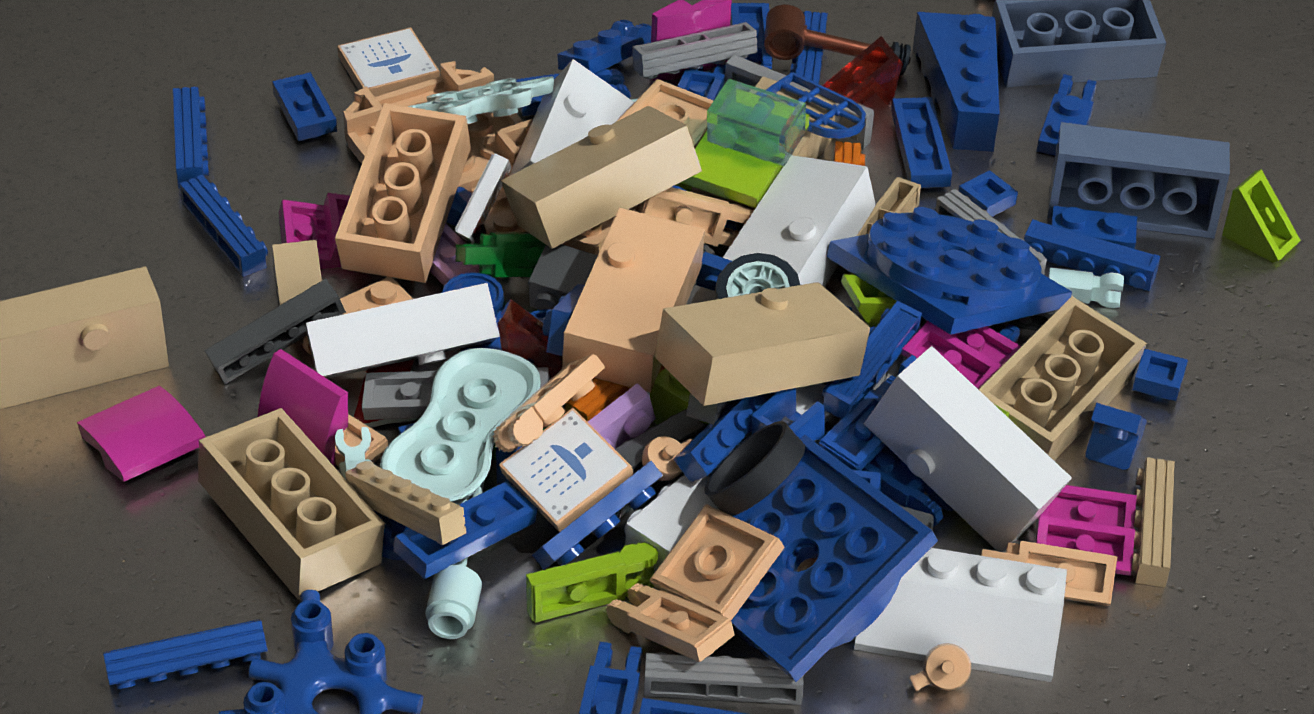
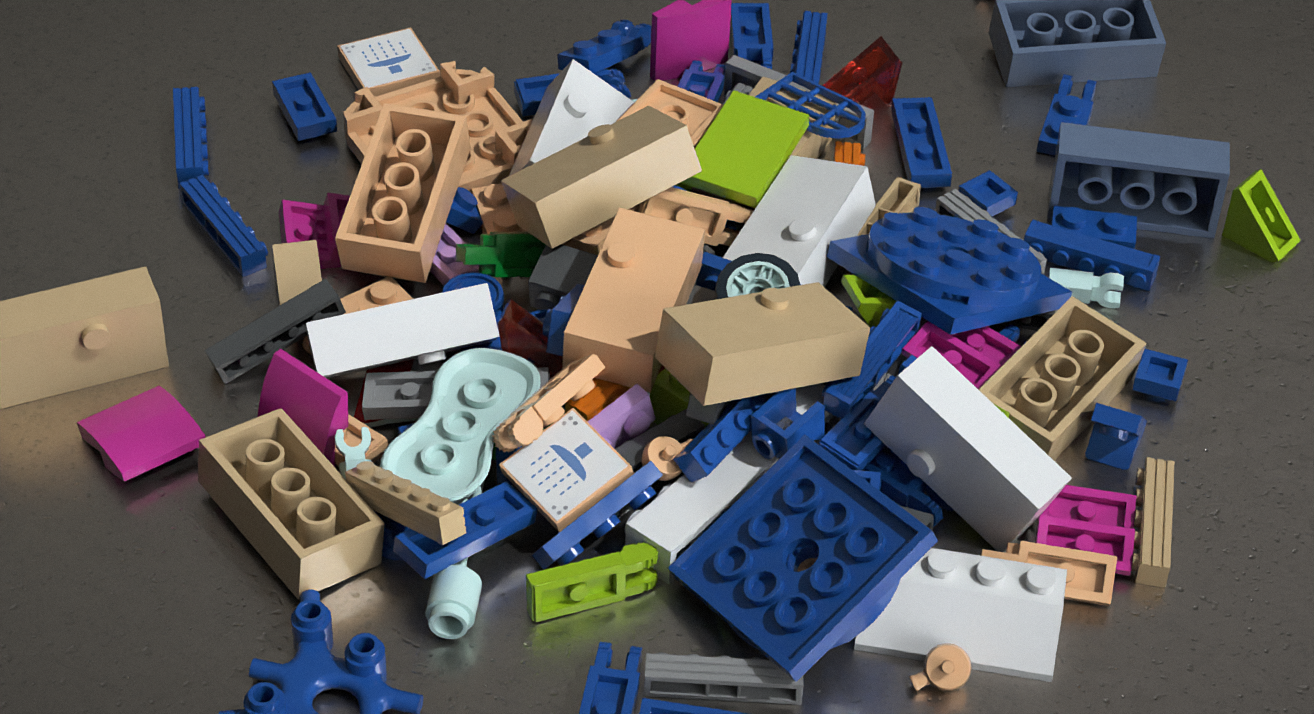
blue piece [103,619,267,689] -> none
light aqua plate [408,76,554,124] -> none
white tile [455,153,511,244] -> none
light nougat hinge [605,583,735,662] -> none
light grey piece [632,22,757,79] -> none
light nougat tile [650,504,785,621] -> none
black tyre [704,421,805,516] -> none
clear light blue brick [707,78,806,166] -> none
copper piece [764,4,911,76] -> none
blue wedge [913,12,1000,152] -> none

